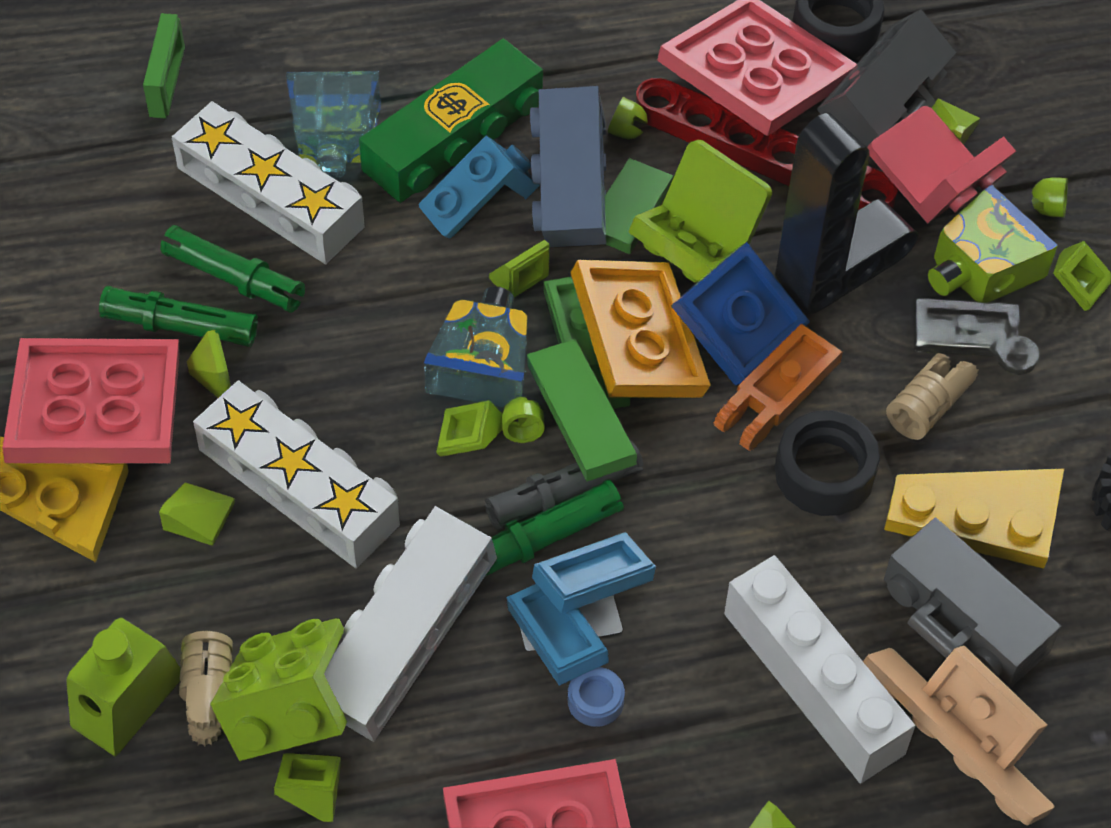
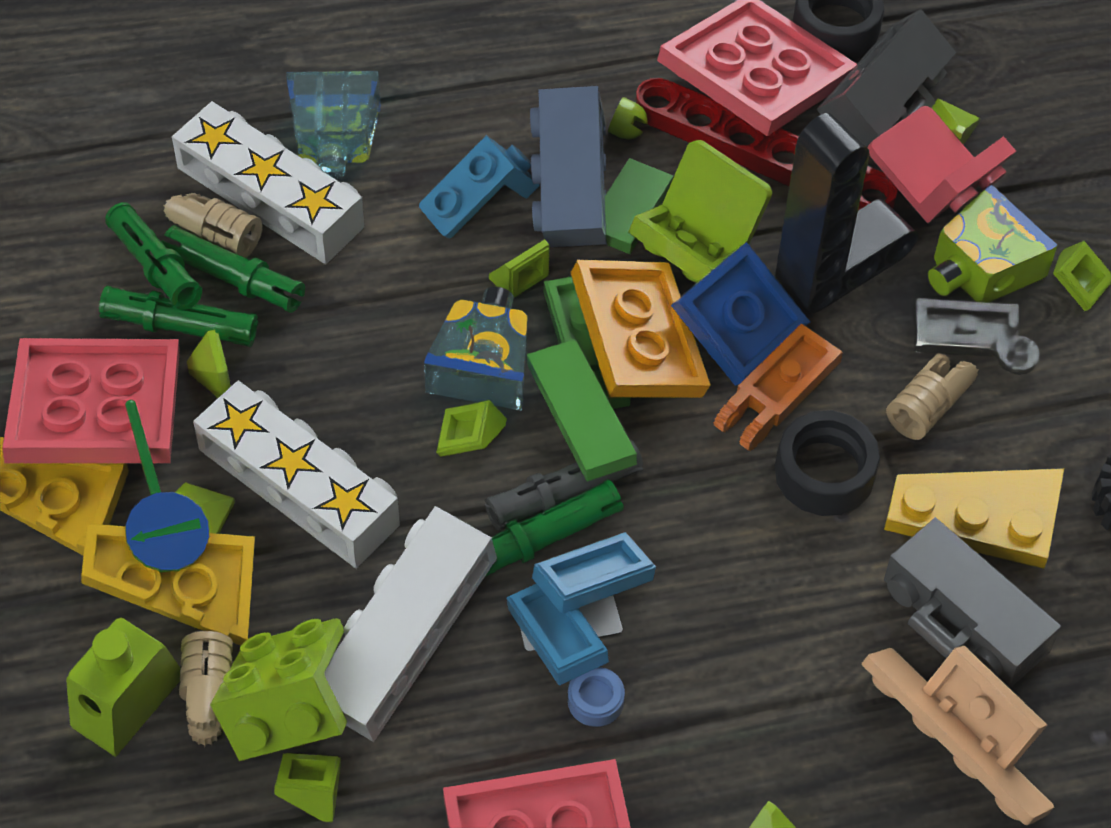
bright green tile [143,13,185,118] -> none
green brick [359,38,543,203] -> none
lime hinge [502,397,545,443] -> none
white brick [724,555,916,784] -> none
lime hinge [1032,177,1068,217] -> none
none -> yellow wing [81,523,255,645]
none -> green pin [105,202,202,310]
none -> blue piece [125,400,209,572]
none -> tan hinge [163,193,262,258]

